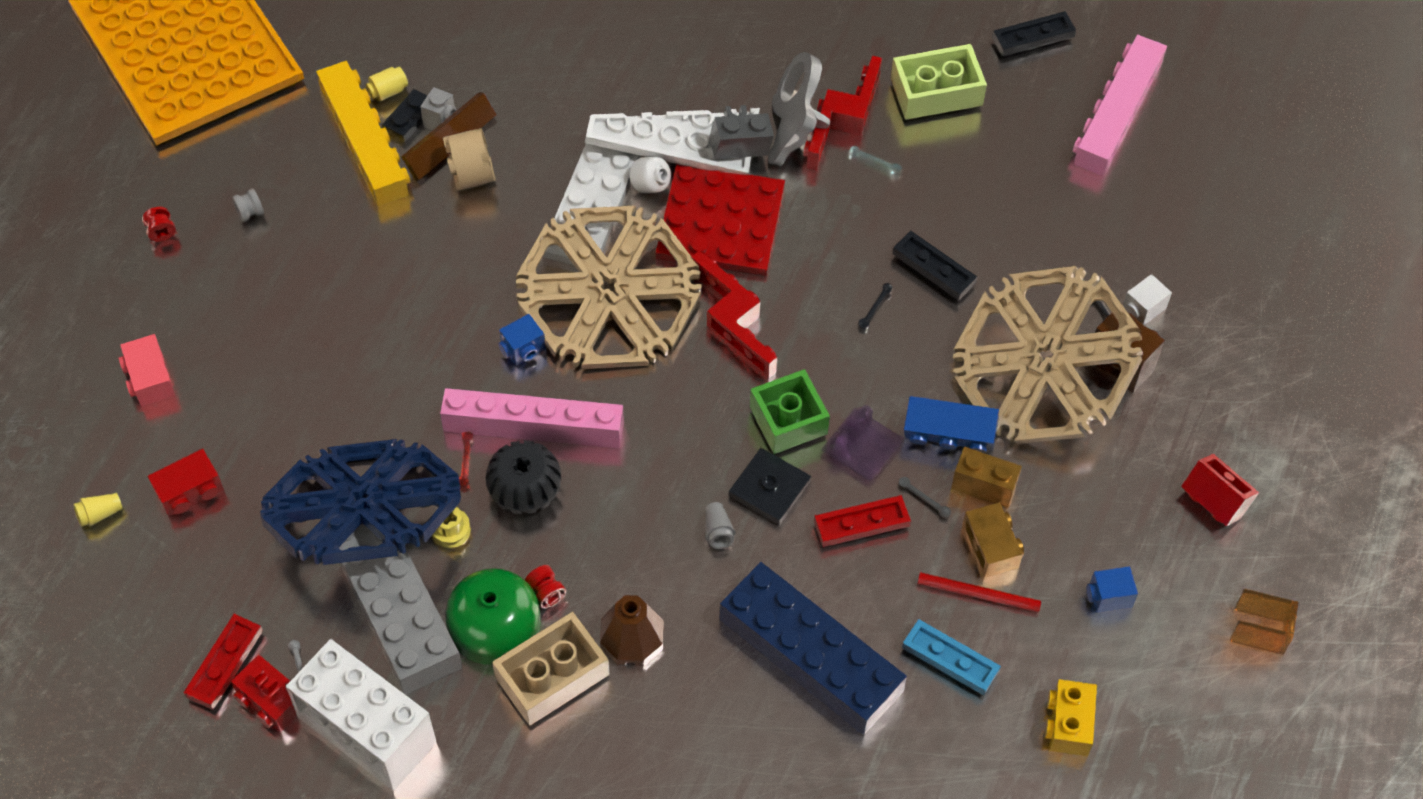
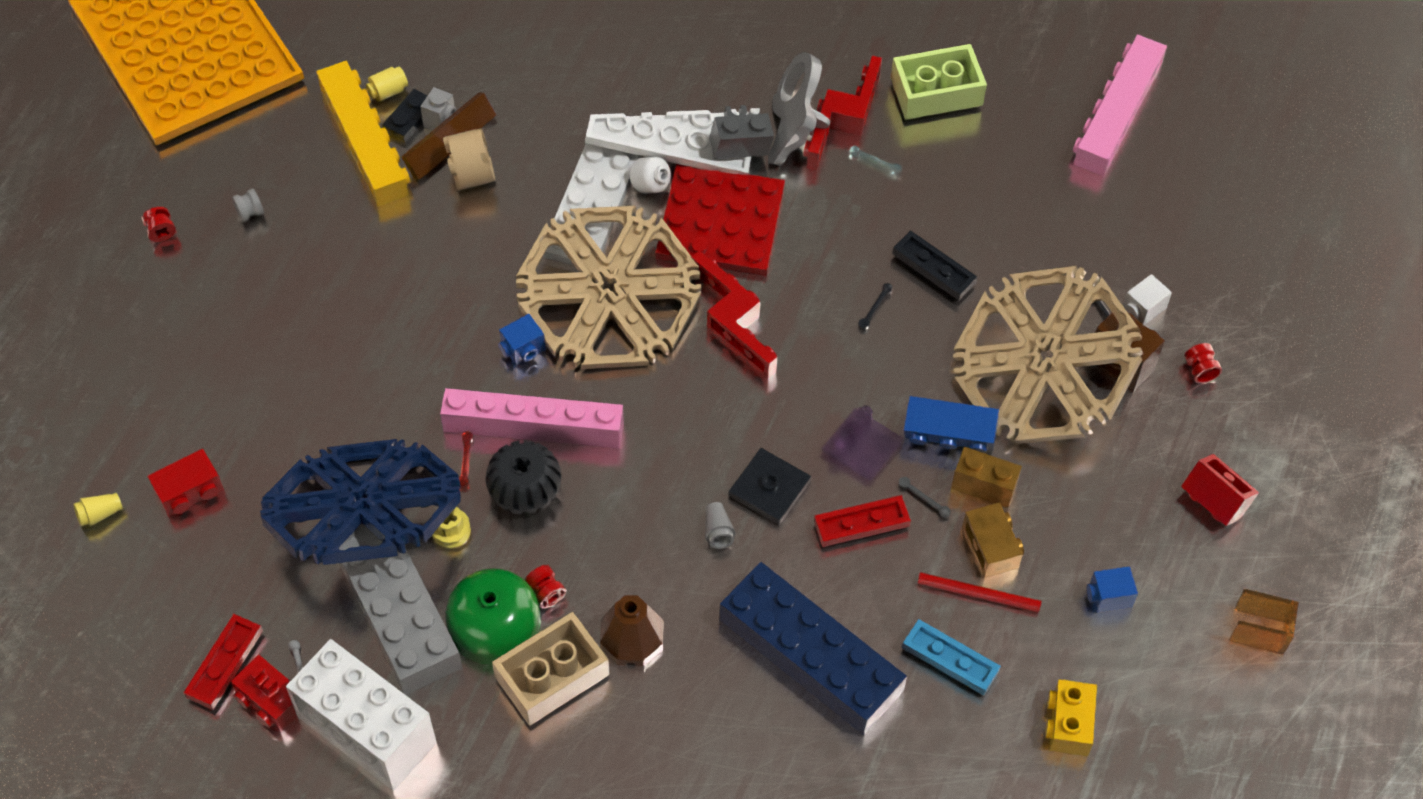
coral brick [118,334,175,407] -> none
bright green brick [750,369,830,454] -> none
black plate [992,11,1076,57] -> none
none -> red wheel [1184,343,1222,383]

